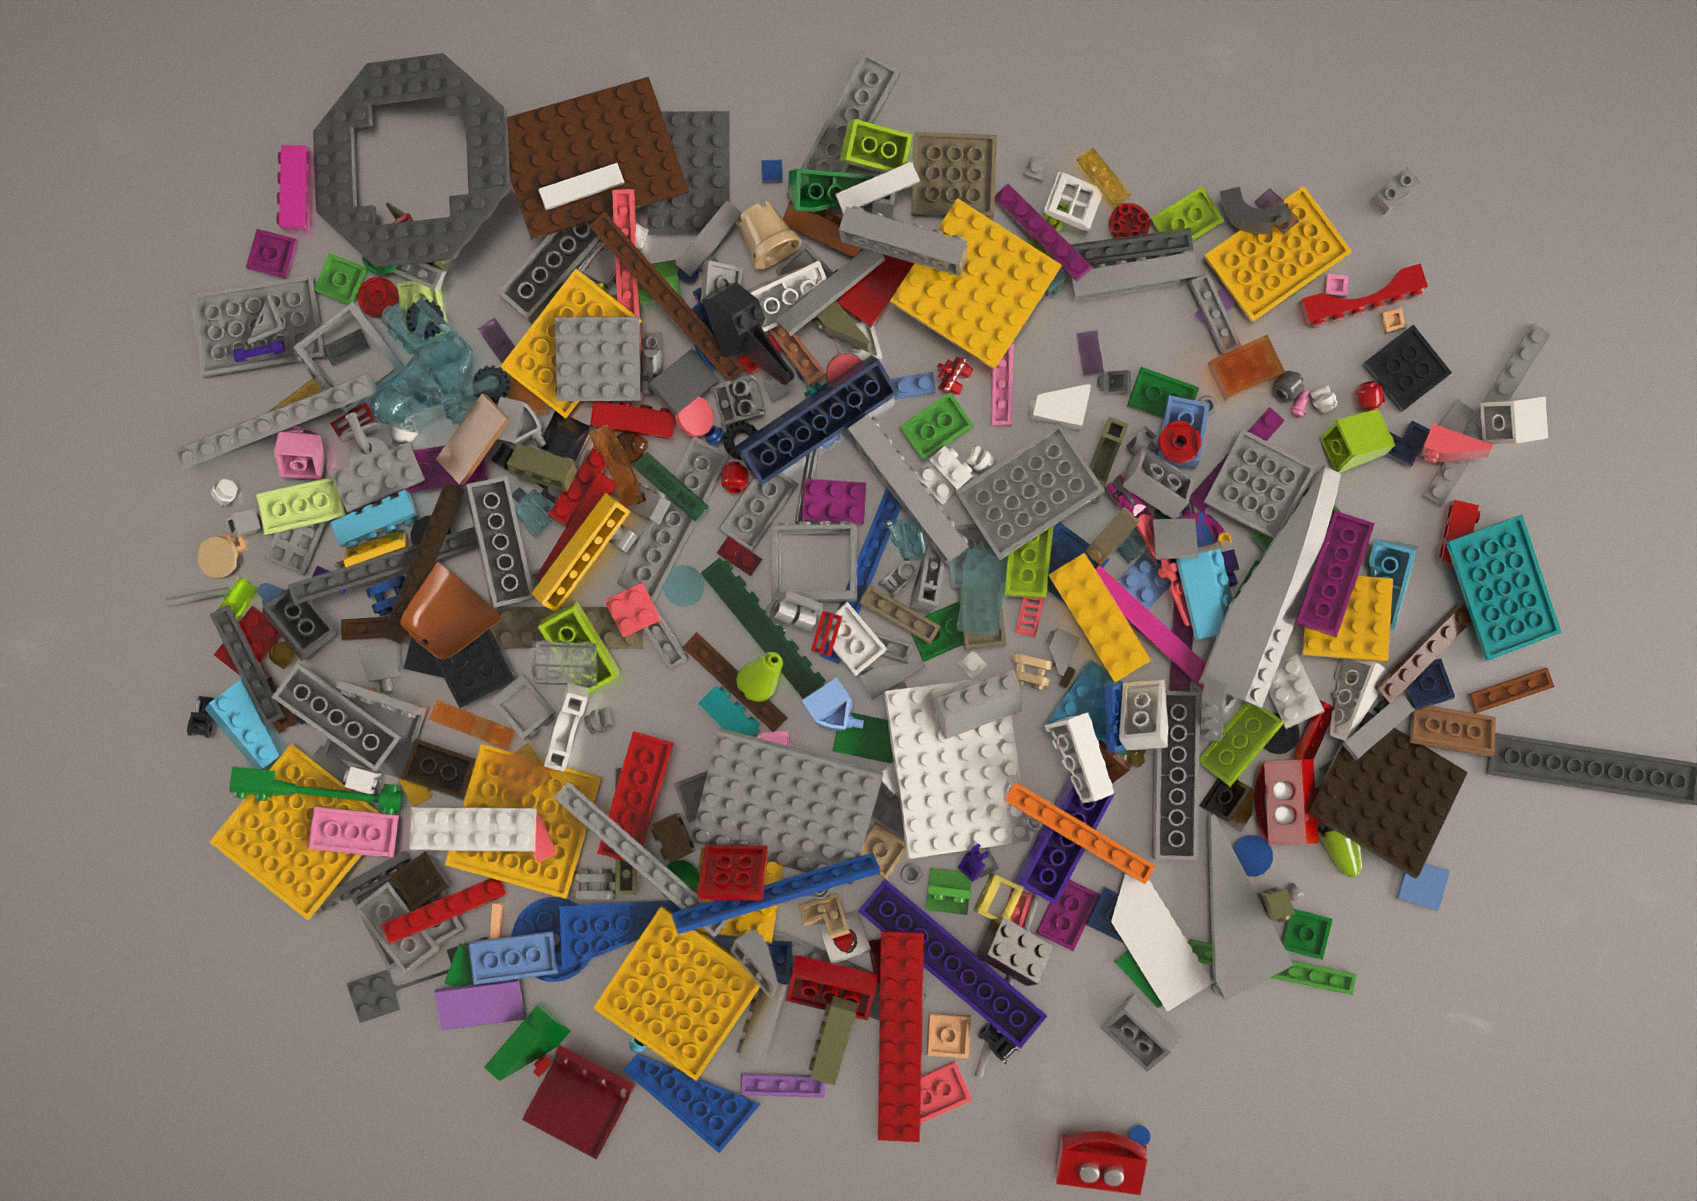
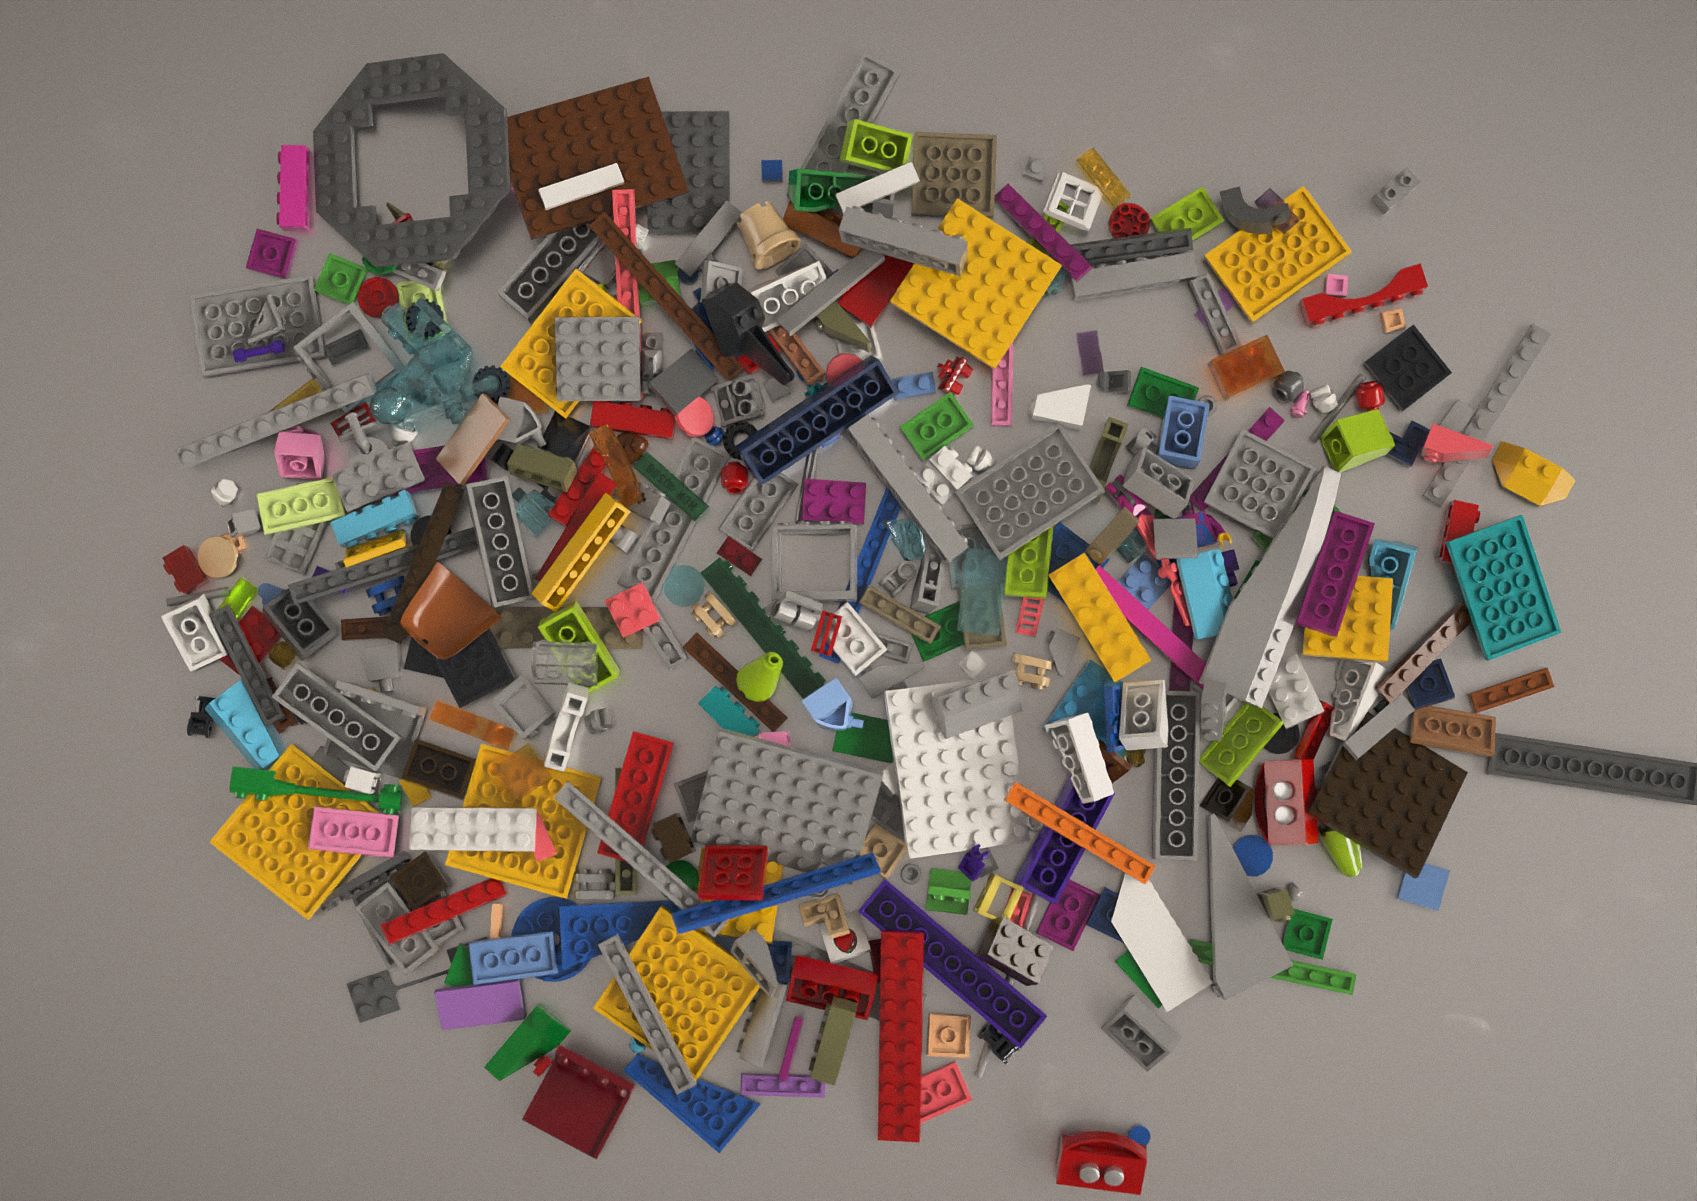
clear purple slope [478,317,515,363] -> none
dark brown tile [1058,666,1076,689] -> none
red plate [1158,421,1201,463] -> none
white slope [1480,397,1548,444] -> none
none -> white slope [161,594,228,672]
none -> clear red brick [162,545,210,594]
none -> light grey plate [598,934,697,1094]
none -> tan brick [691,591,737,638]
none -> magenta tile [778,1016,804,1083]
none -> light grey bar [1309,374,1366,443]
none -> yellow wedge [1491,441,1575,506]

